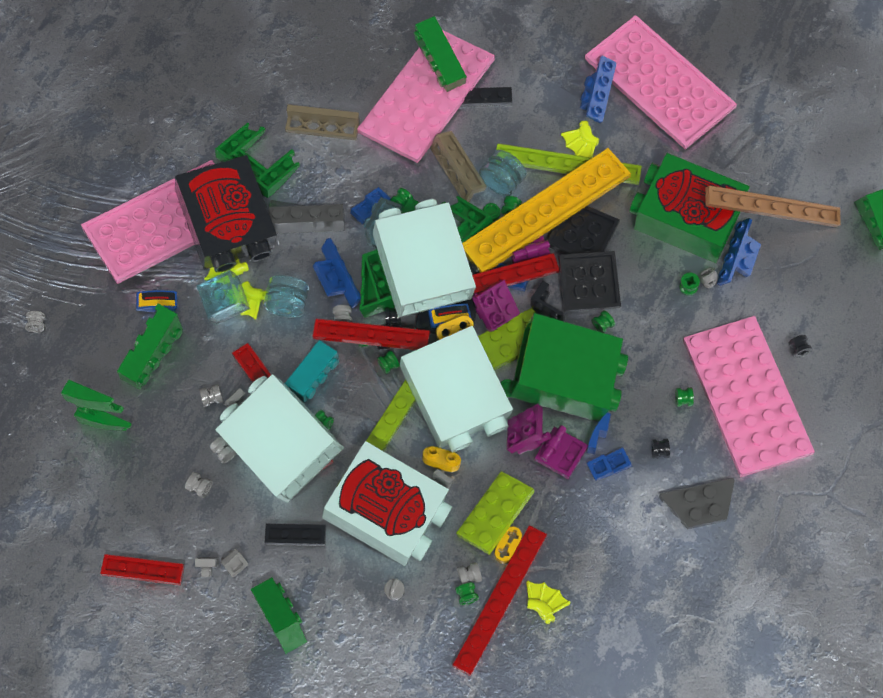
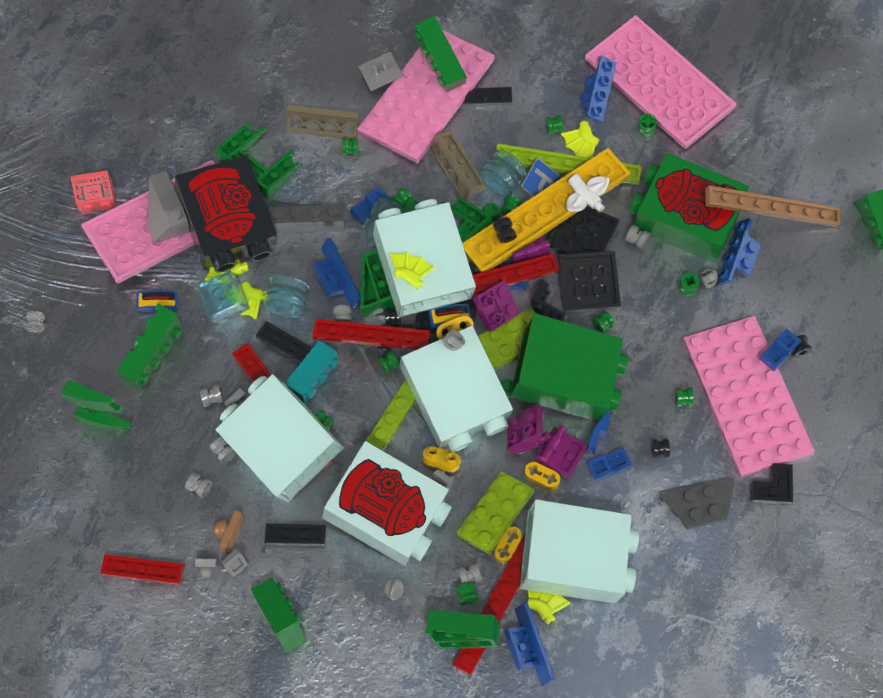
none -> coral slope [71,170,117,213]
none -> light grey wedge [148,171,190,243]
none -> medium nougat tile [213,510,244,554]
none -> black plate [256,321,312,364]
none -> green wheel [342,138,358,156]
none -> light grey piece [358,52,403,91]
none -> neon yellow arm [390,252,435,290]
none -> green wedge [426,610,500,649]
none -> light grey tile [443,330,465,351]
none -> black wheel [493,217,517,243]
none -> blue bracket [504,602,555,686]
none -> blue piece [520,157,563,197]
none -> light aqua brick [520,500,639,604]
none -> yellow beam [524,462,560,490]
none -> green wheel [545,115,563,135]
none -> white plant [566,174,609,212]
none -> light grey wheel [625,224,650,249]
none -> green wheel [638,113,657,136]
none -> black plate [752,463,793,505]
none -> blue slope [759,328,802,371]

